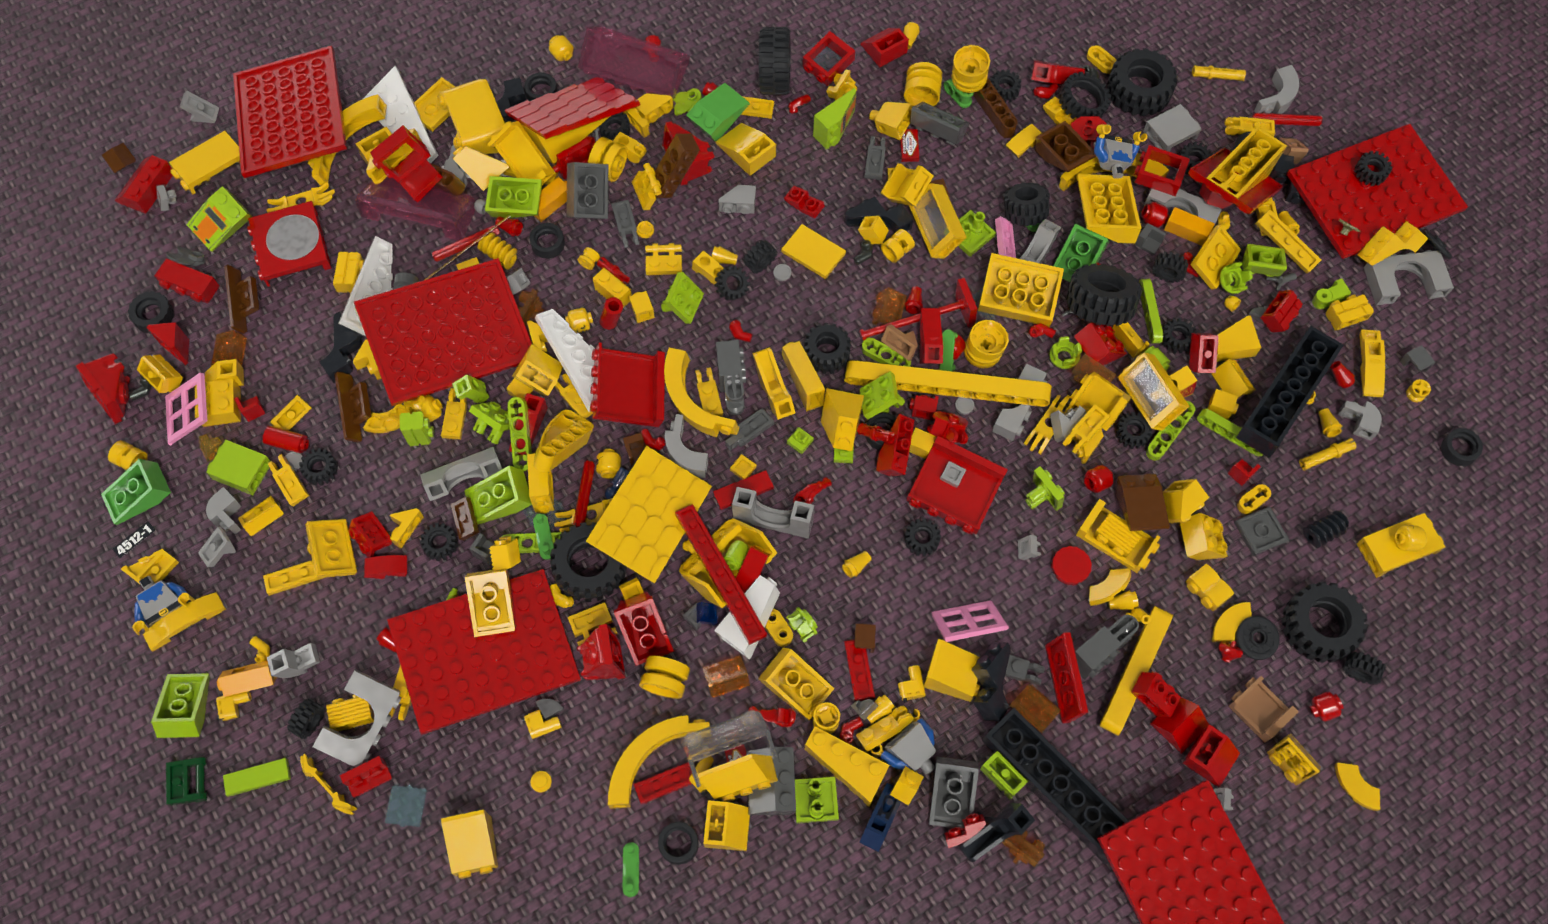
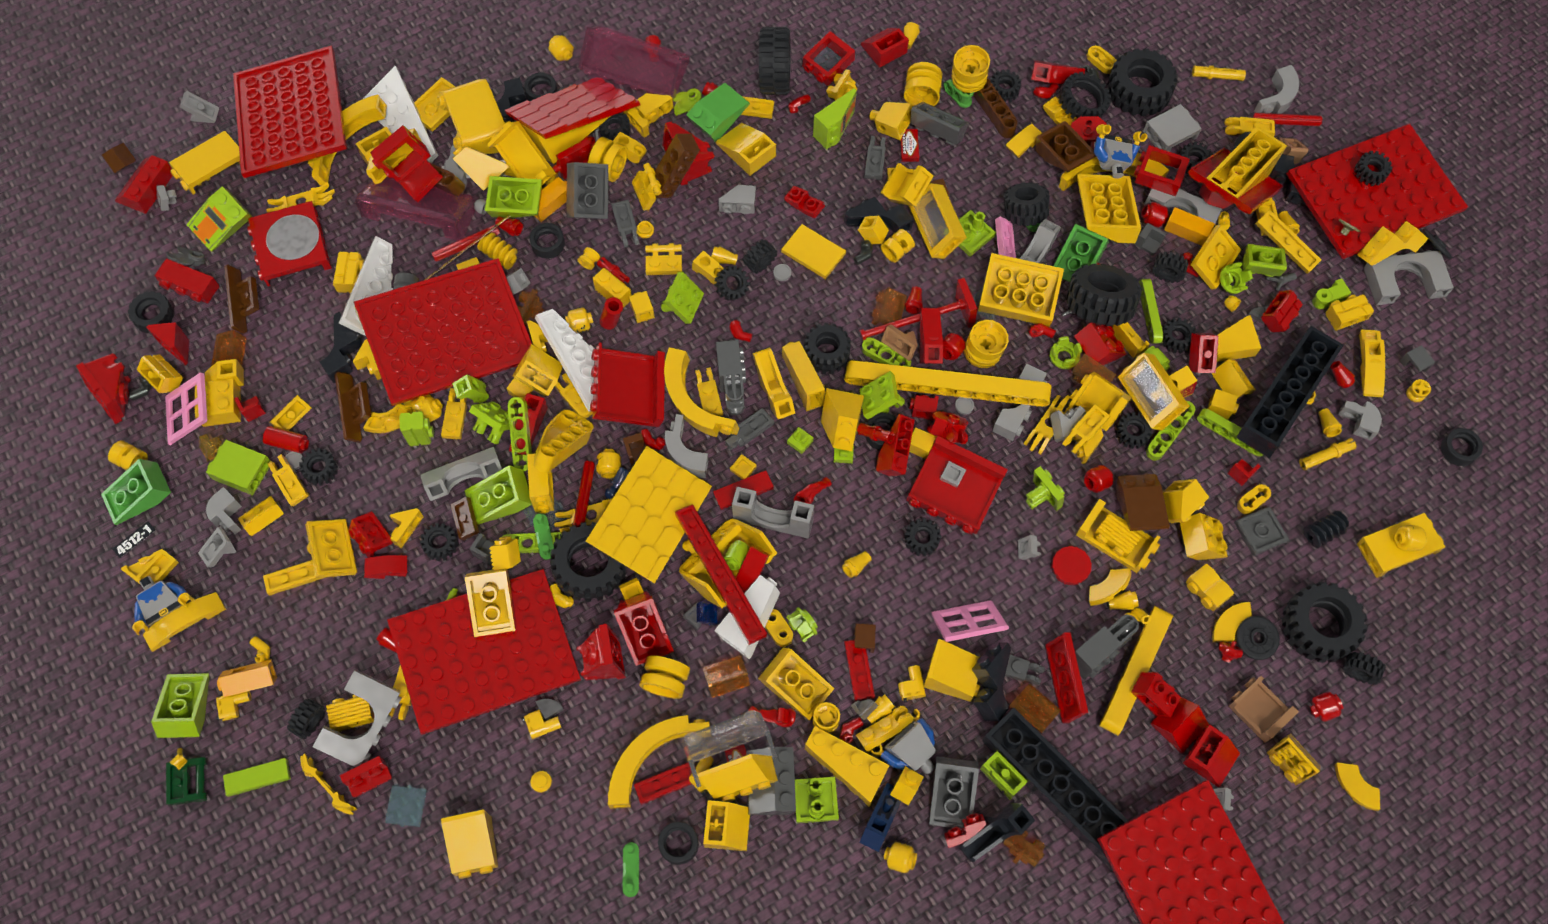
light grey brick [267,643,320,678] -> none
yellow plate [568,602,617,646] -> none
bright green piece [940,329,958,372] -> none
none -> yellow hand [170,748,188,770]
none -> yellow head [884,842,917,873]

